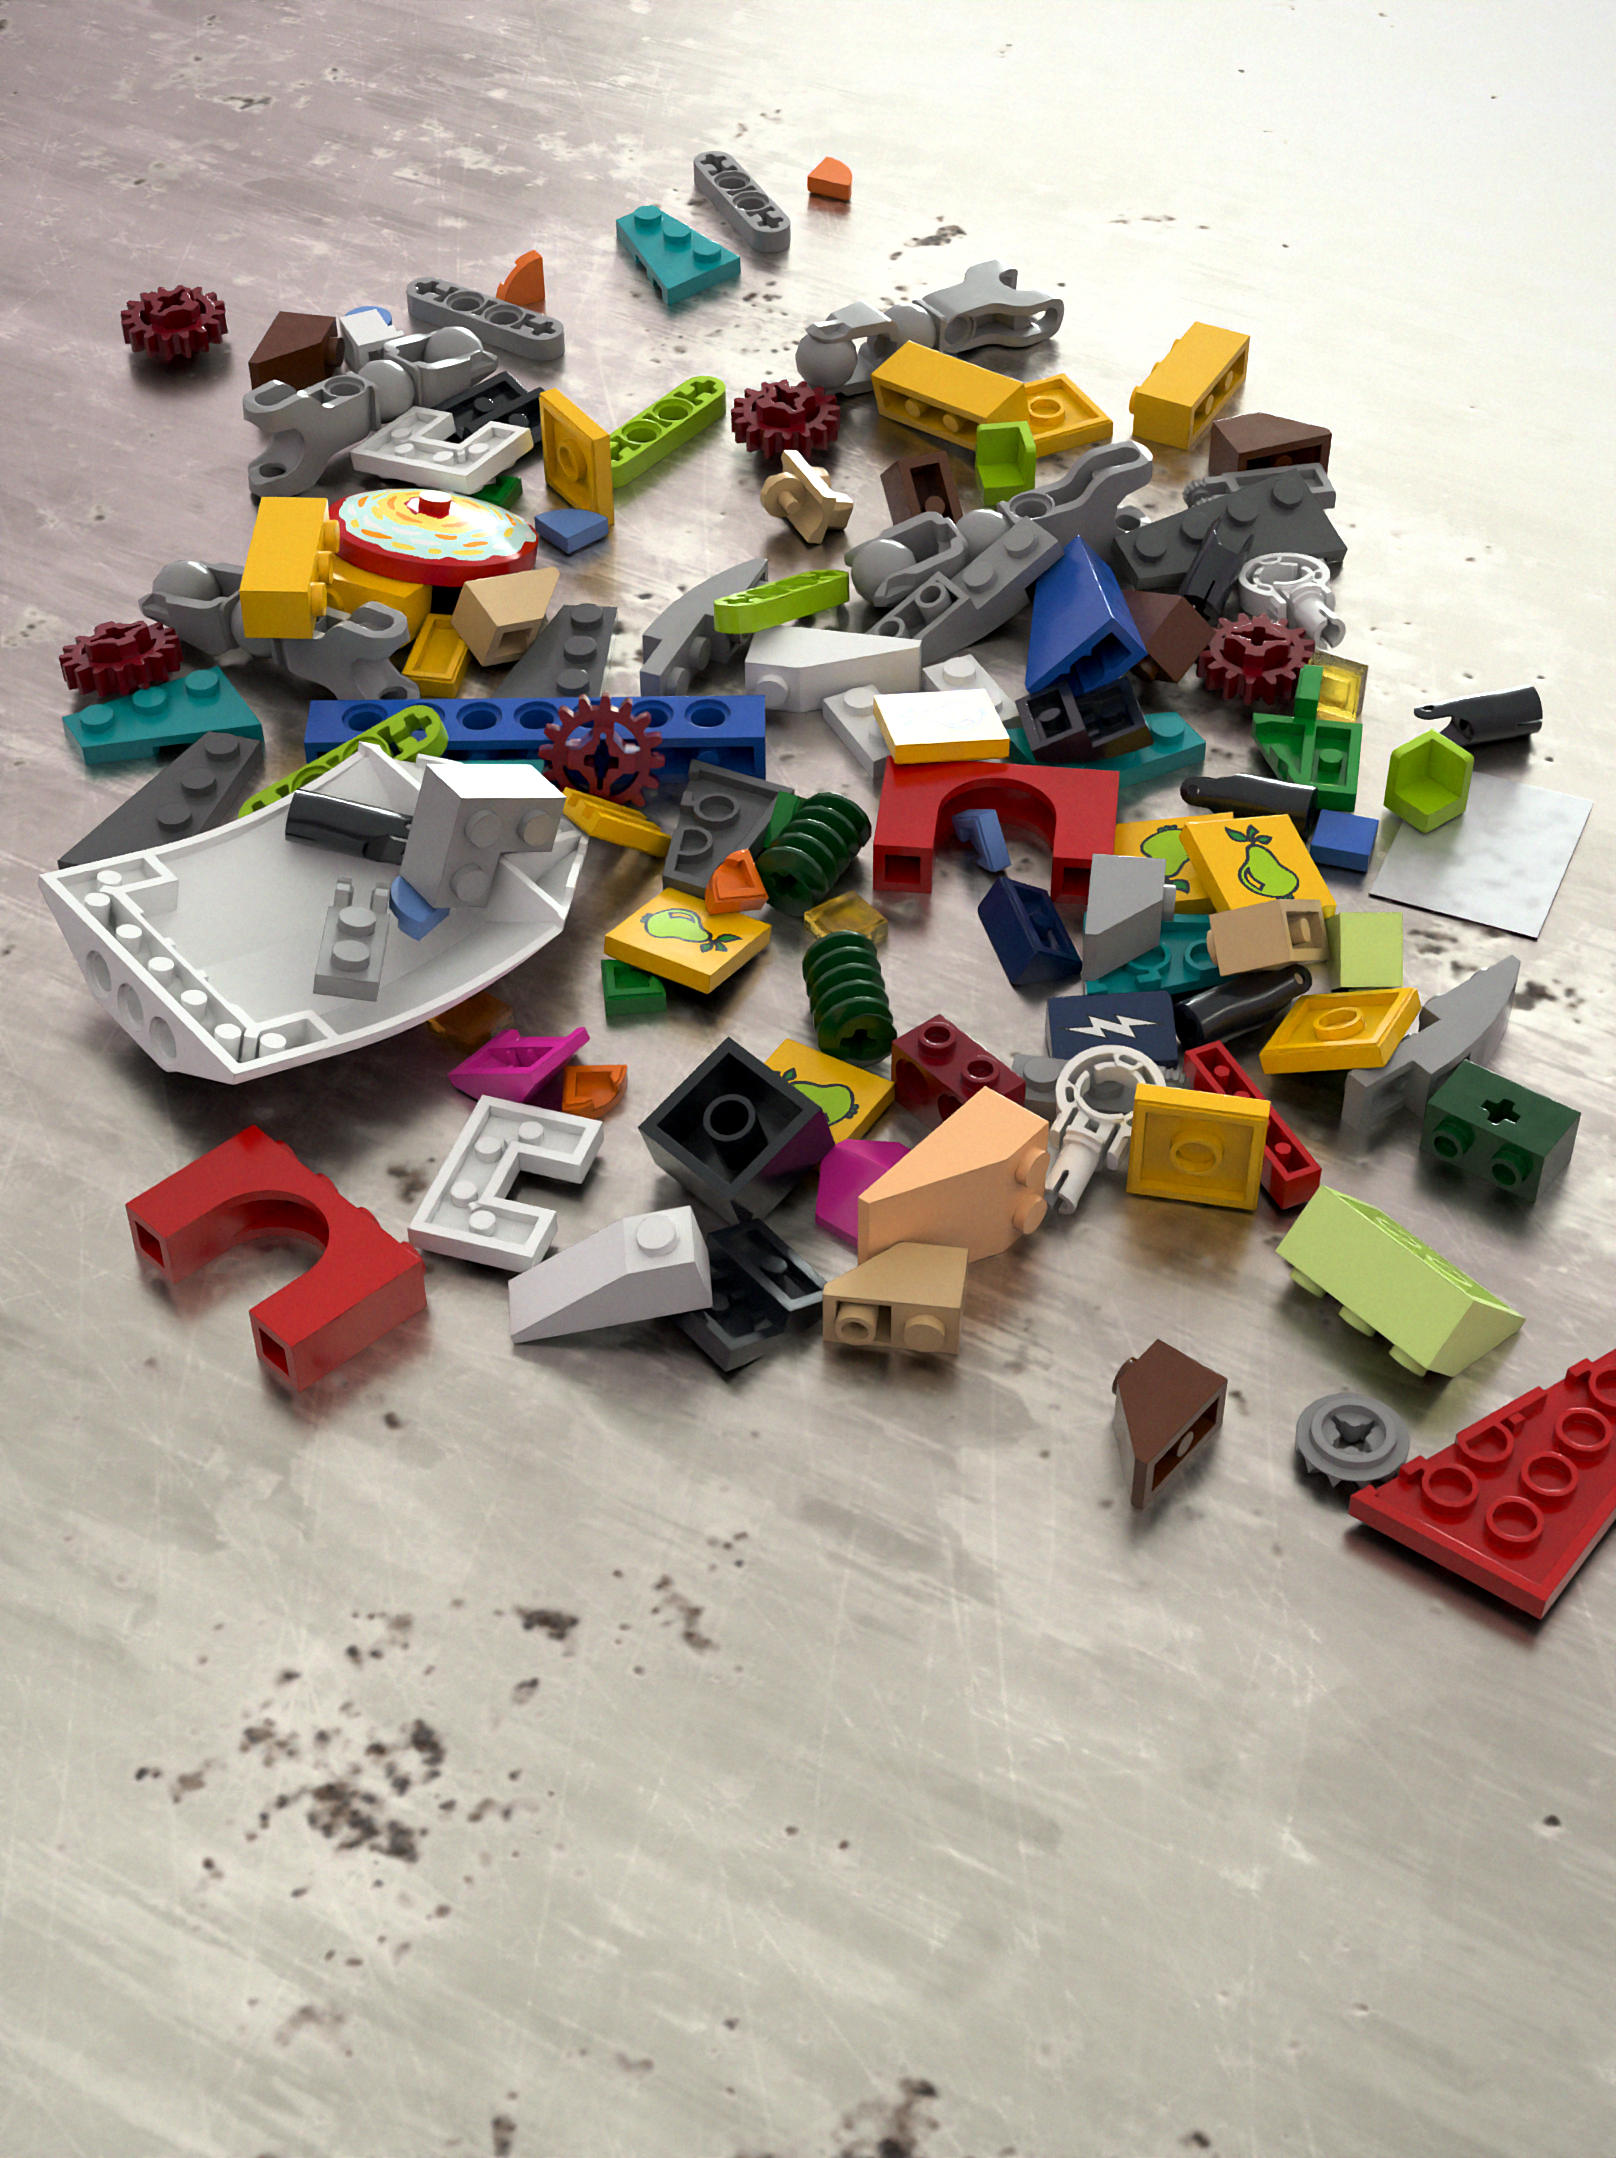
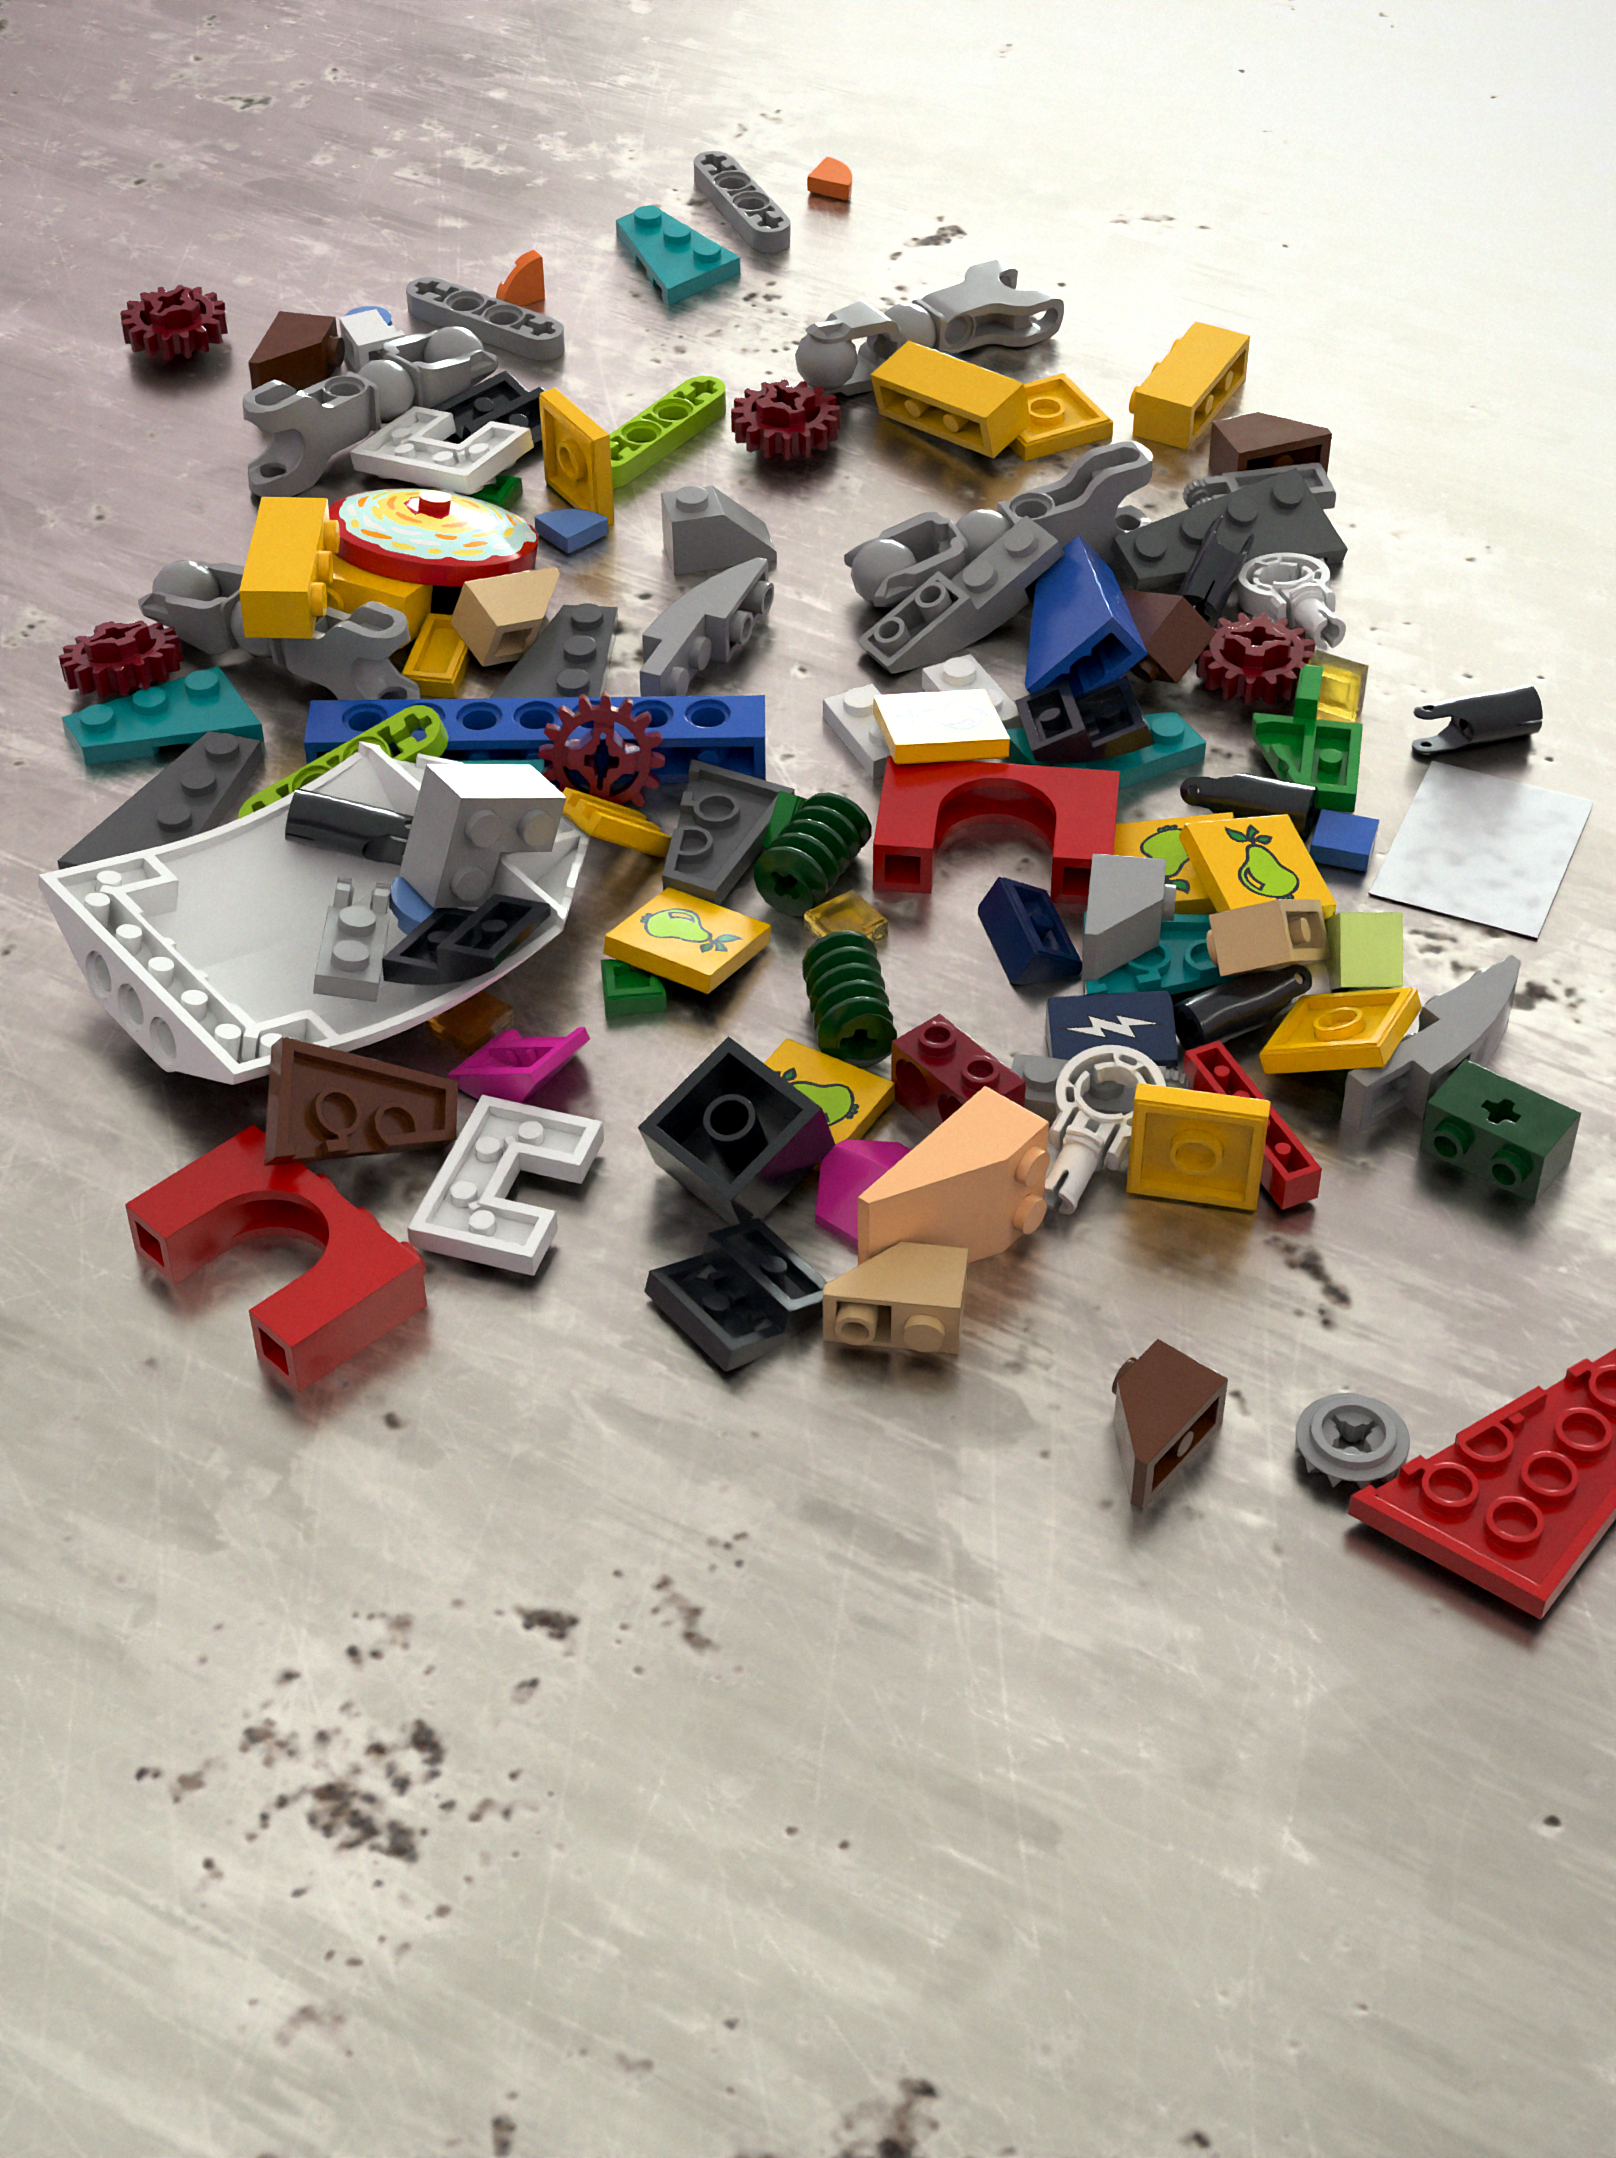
white slope [508,1205,713,1344] -> none
orange tile [562,1065,628,1120] -> none
orange tile [705,849,768,915] -> none
lime beam [714,570,850,634] -> none
white slope [745,625,922,713] -> none
tan hips [760,450,853,544] -> none
reddish brown slope [880,450,963,526] -> none
medium blue tile [951,809,1012,872] -> none
lime panel [975,421,1037,506] -> none
yellowish green slope [1275,1185,1526,1377] -> none
lime panel [1383,728,1474,834] -> none
none -> reddish brown wing [264,1036,458,1166]
none -> black slope [382,893,551,985]
none -> light grey slope [661,486,777,575]

